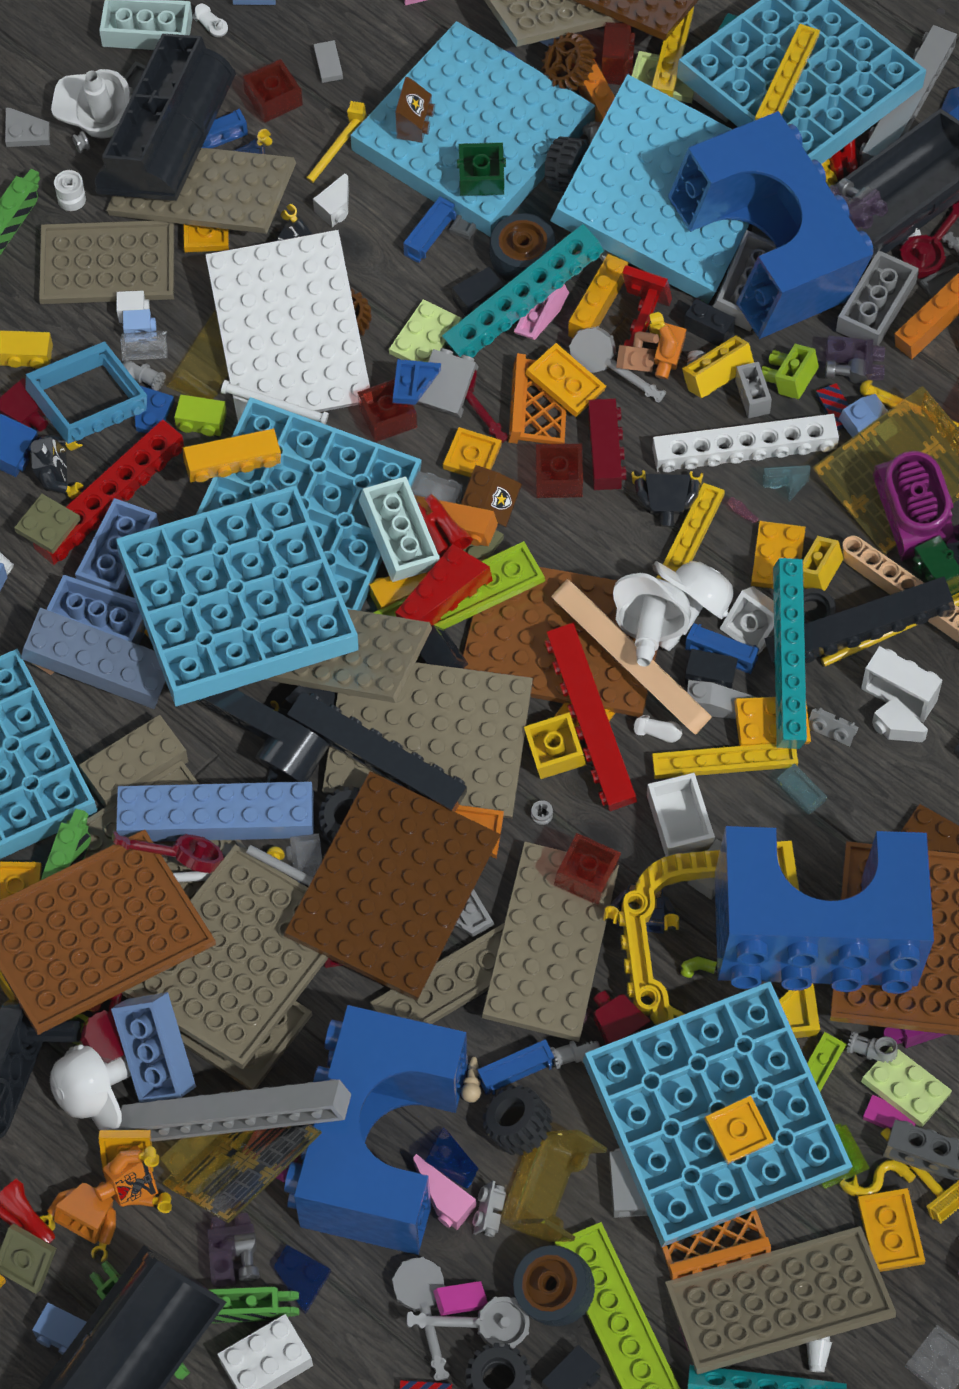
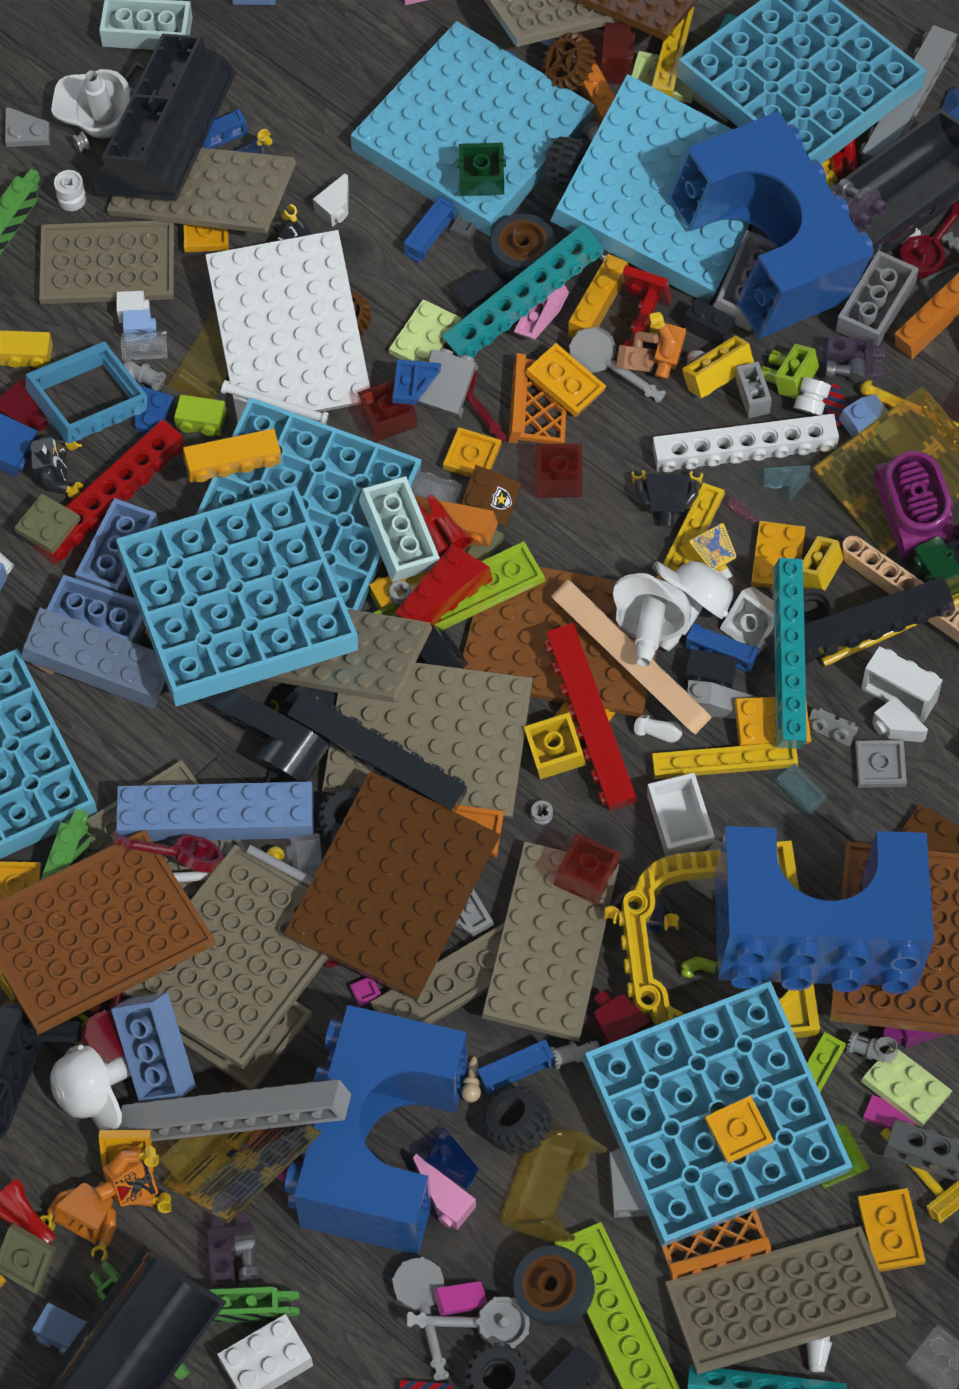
dark tan brick [79,715,188,808] -> none
white piece [193,3,228,38] -> none
clear red brick [243,59,303,123] -> none
clear blue wing [274,1245,331,1314] -> none
yellow piece [306,101,367,183] -> none
light grey tile [314,40,343,83] -> none
reddish brown slope [395,77,435,143] -> none
light grey hinge [473,1181,506,1237] -> none
dark red brick [588,398,626,490] -> none
yellow plate [755,24,820,120] -> none
yellow animal [839,1160,916,1197] -> none
none -> dark pink tile [350,977,382,1008]
none -> light grey bush [390,581,411,605]
none -> torso [679,523,736,579]
none -> white wheel [794,377,831,416]
none -> light grey tile [855,740,907,788]

